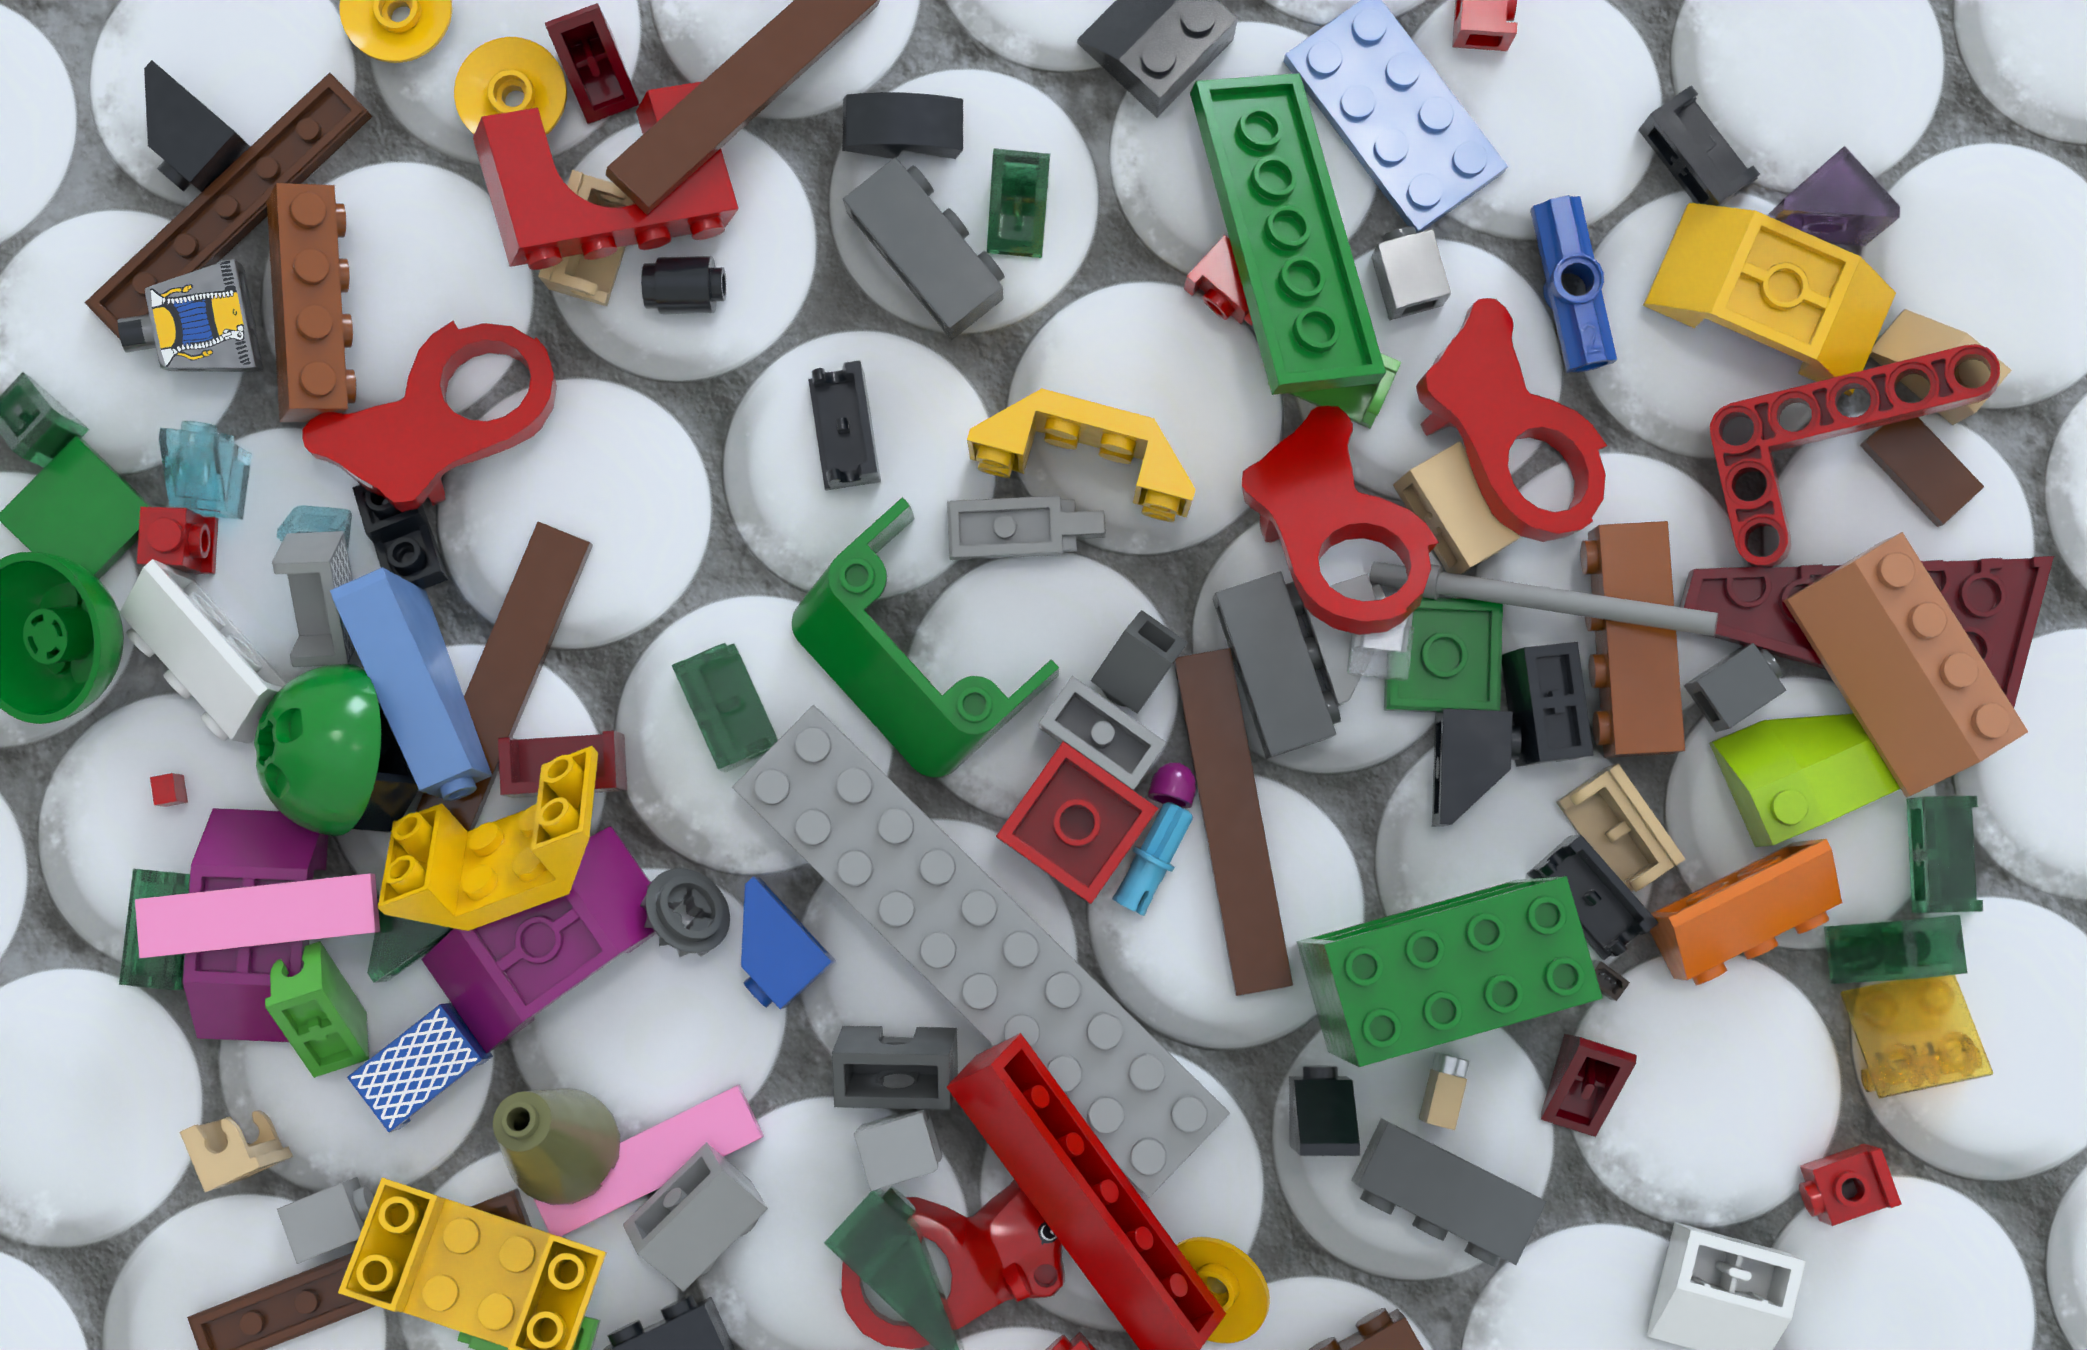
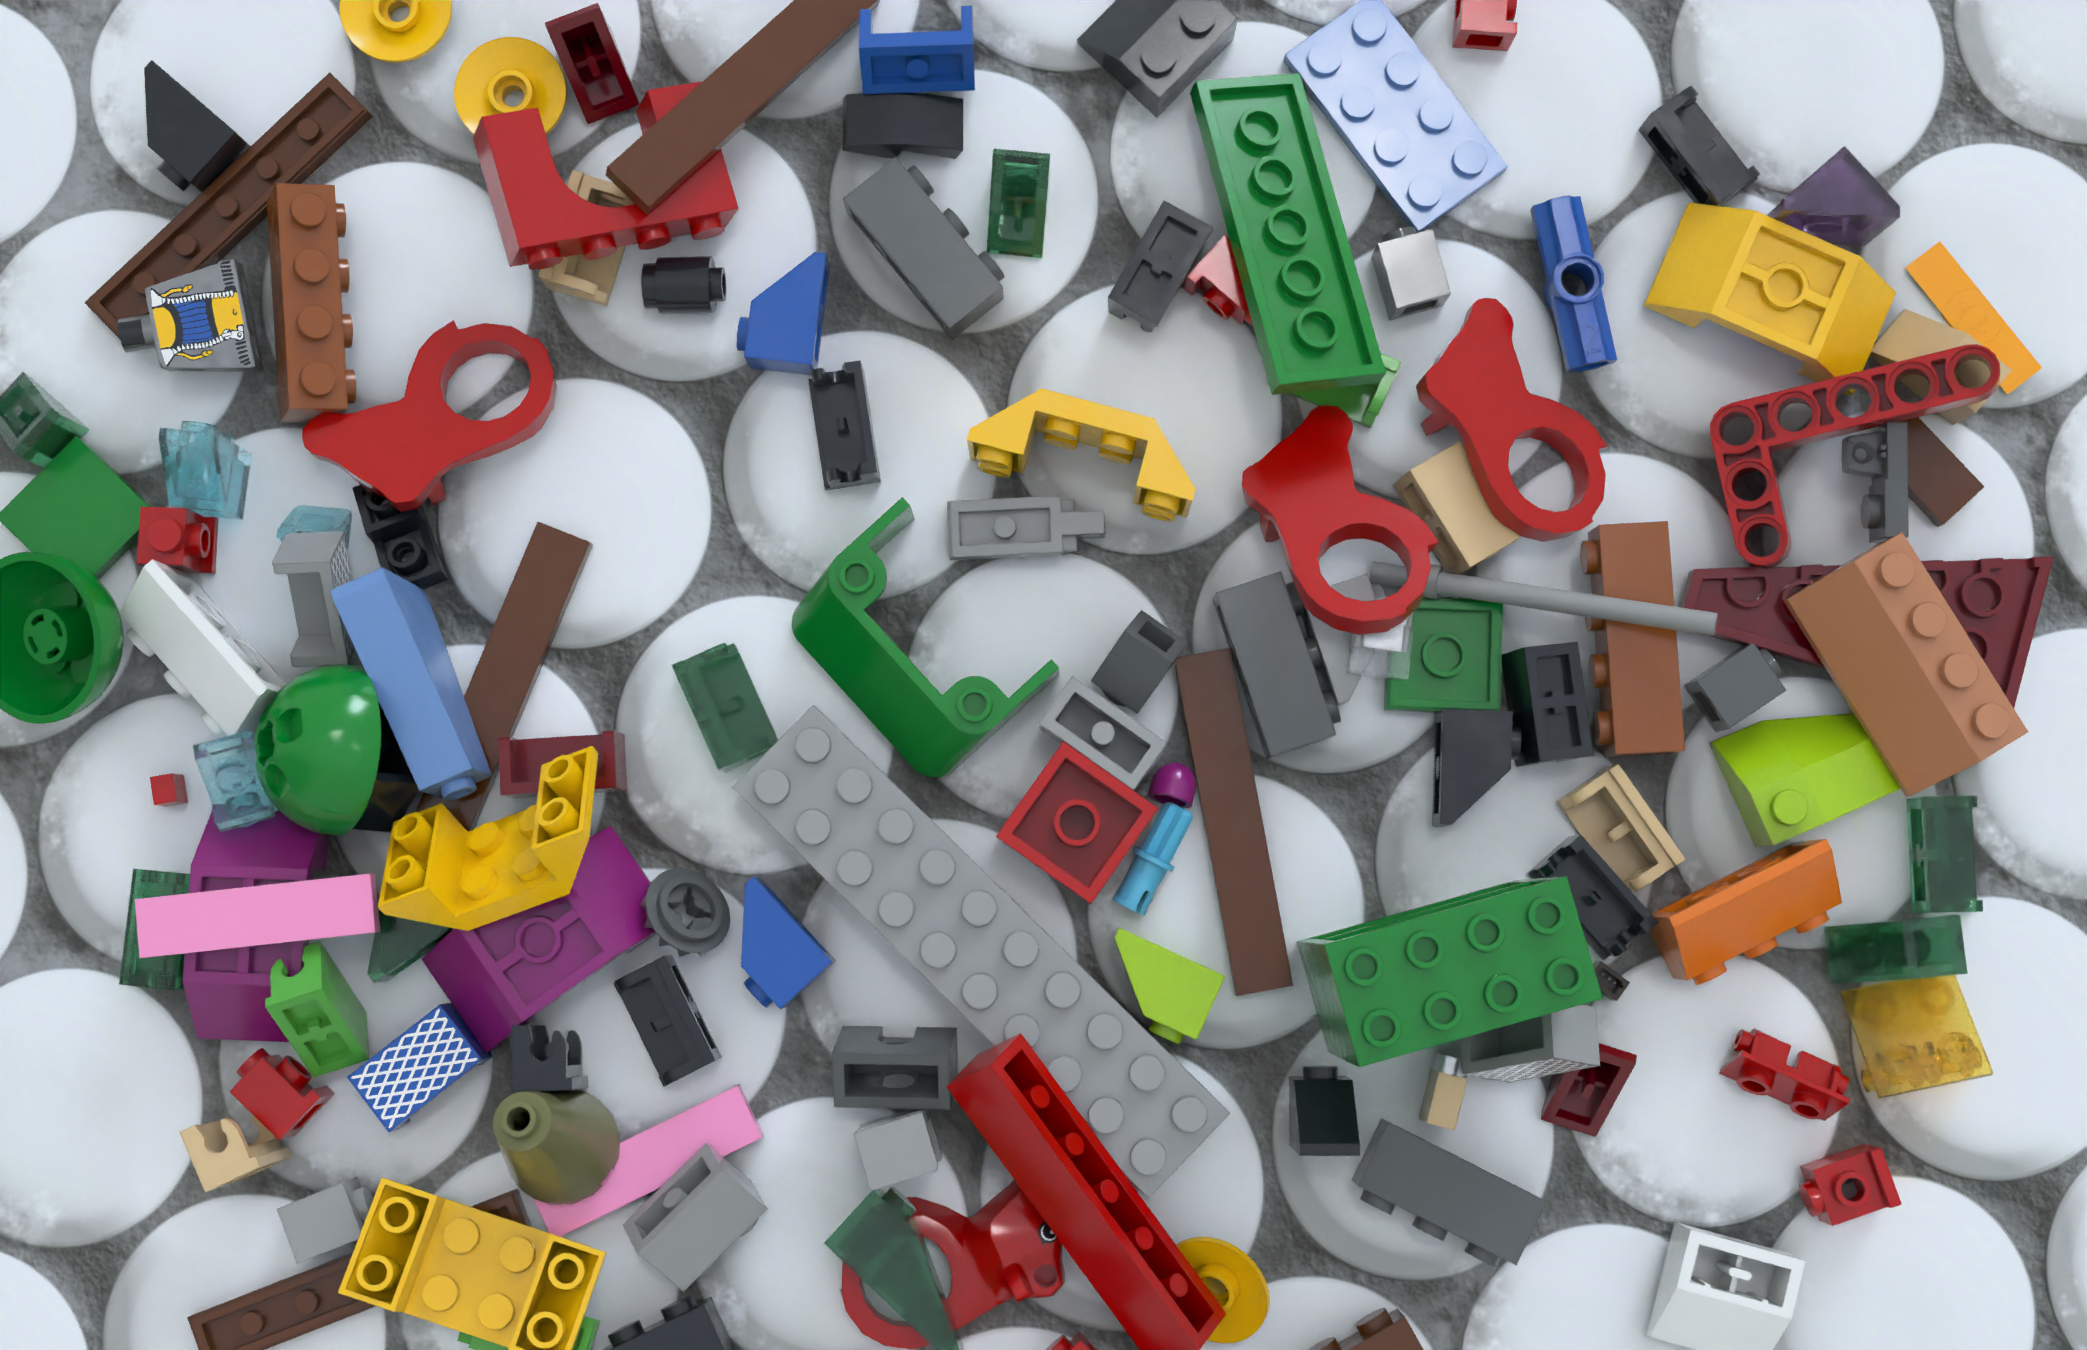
none -> clear light blue bracket [193,730,275,832]
none -> red brick [229,1048,335,1140]
none -> black hinge [512,1025,588,1092]
none -> black hinge [613,955,722,1087]
none -> blue slope [737,252,830,375]
none -> blue panel [859,5,975,94]
none -> black hinge [1108,200,1214,332]
none -> lime slope [1113,927,1225,1045]
none -> light grey panel [1461,1005,1600,1083]
none -> red hinge [1719,1028,1850,1121]
none -> dark grey hinge [1842,422,1909,543]
none -> light orange piece [1905,241,2042,395]

